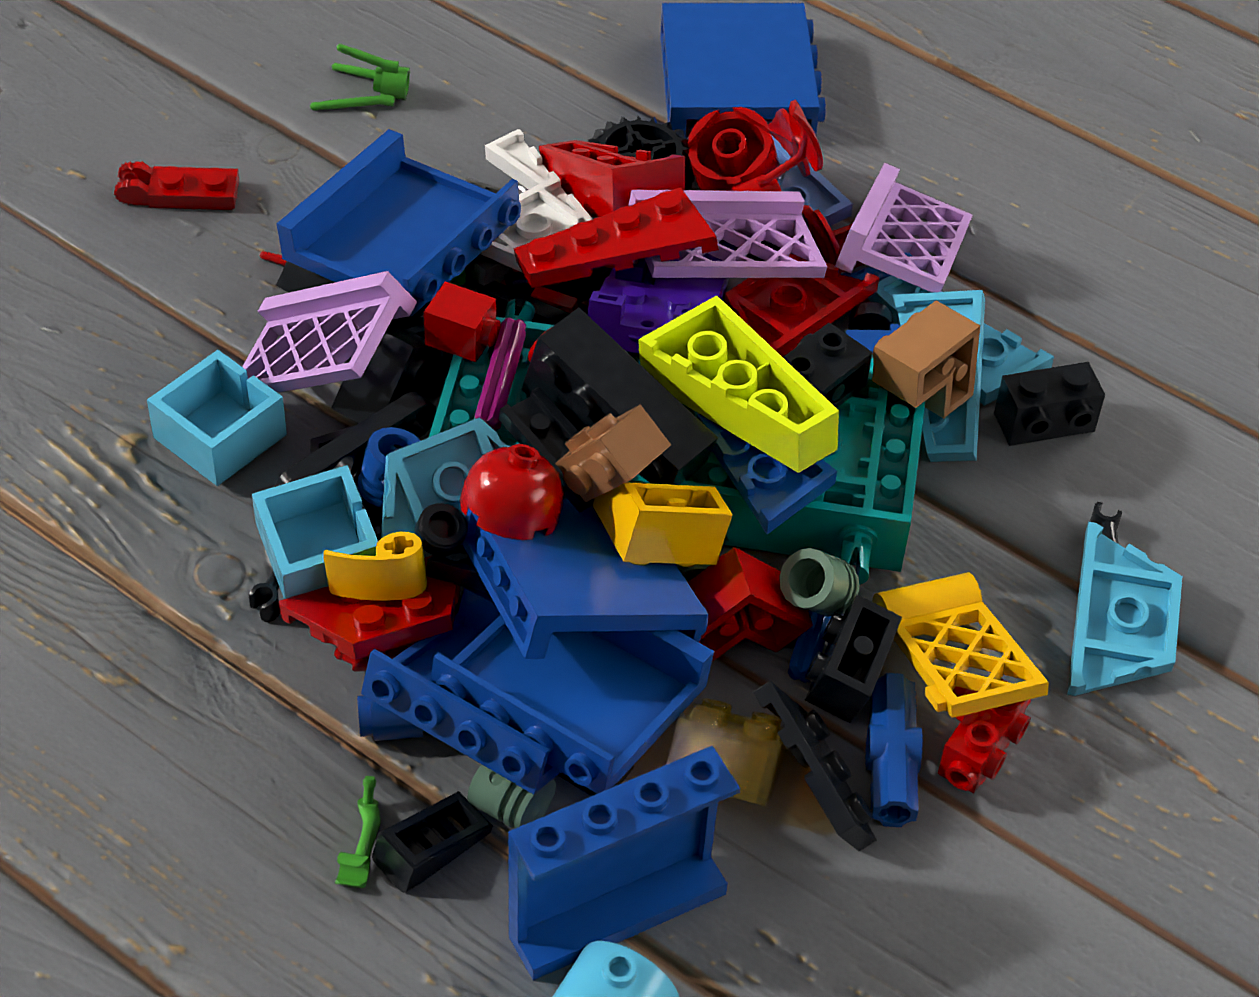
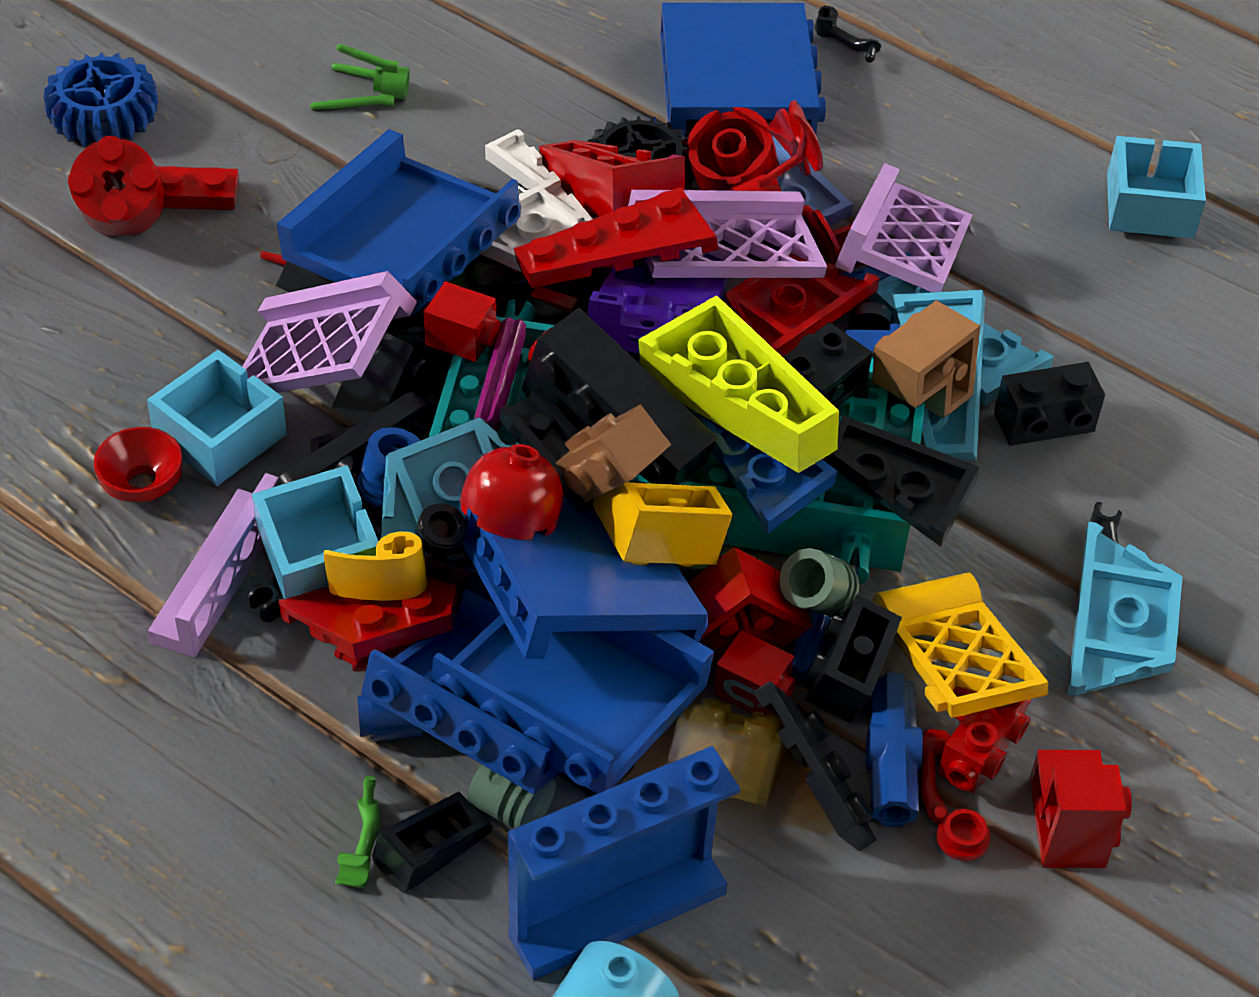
none -> blue gear [43,52,159,146]
none -> red brick [67,136,164,237]
none -> red piece [93,427,183,502]
none -> lavender fence [148,473,279,658]
none -> red brick [713,630,797,721]
none -> black piece [815,5,881,63]
none -> black wing [822,415,979,547]
none -> red piece [920,729,951,823]
none -> red plate [937,809,991,861]
none -> red brick [1029,749,1132,868]
none -> medium azure piece [1107,136,1206,239]

